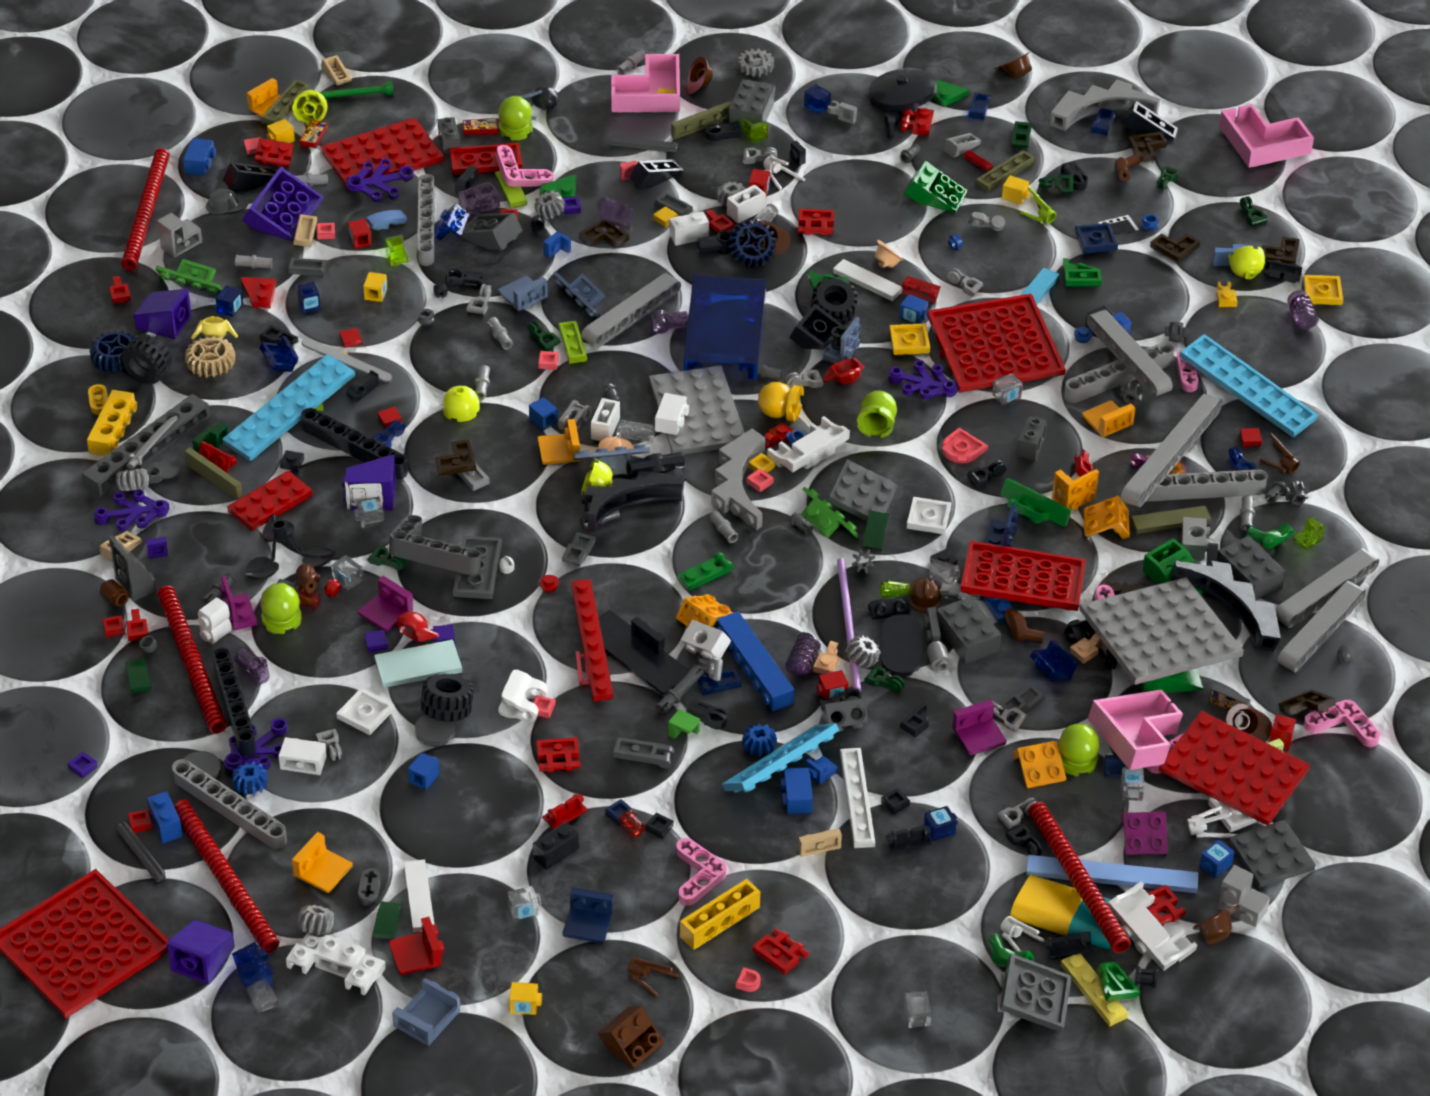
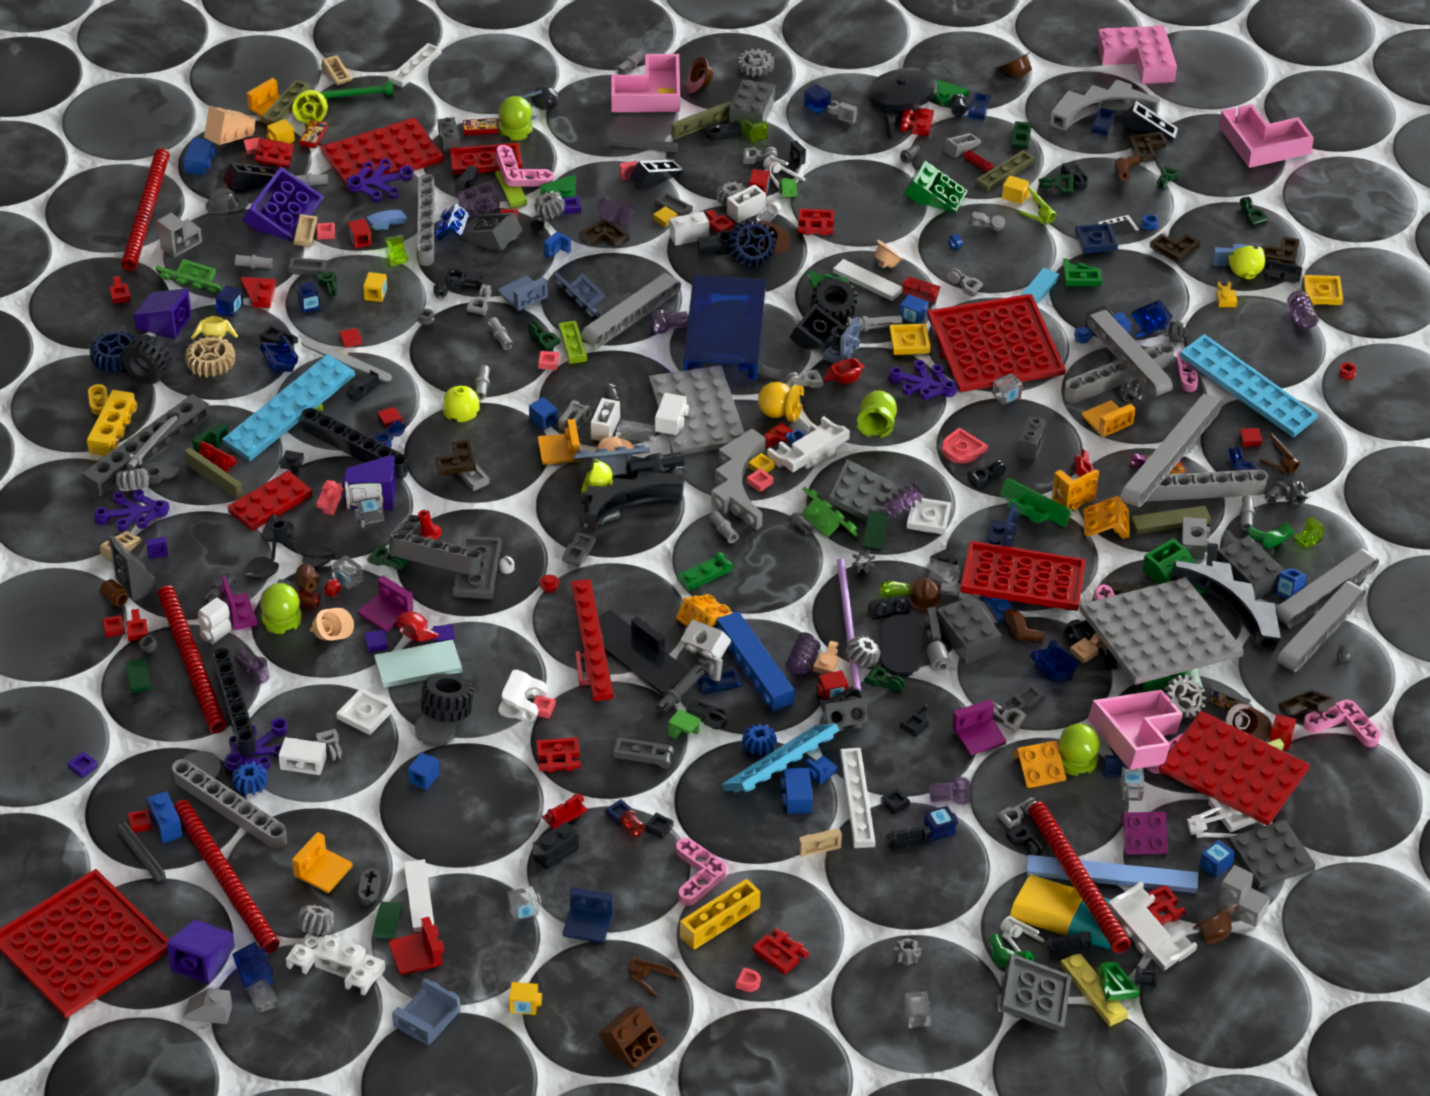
none -> light grey slope [183,988,232,1025]
none -> light nougat wedge [204,105,256,145]
none -> light nougat piece [310,608,354,641]
none -> dark green piece [316,271,337,297]
none -> coral hips [316,480,345,515]
none -> white tile [388,43,442,88]
none -> red pin [417,510,442,540]
none -> bright green bracket [778,178,798,198]
none -> light grey pin [846,315,902,332]
none -> clear purple piece [881,480,924,520]
none -> light grey gear [894,938,921,966]
none -> clear purple piece [929,777,971,804]
none -> black bush [950,94,967,116]
none -> bright pink piece [1097,25,1177,84]
none -> clear blue bracket [1131,299,1173,337]
none -> light grey gear [1164,675,1206,720]
none -> blue brick [1276,568,1307,600]
none -> red bush [1339,362,1356,380]

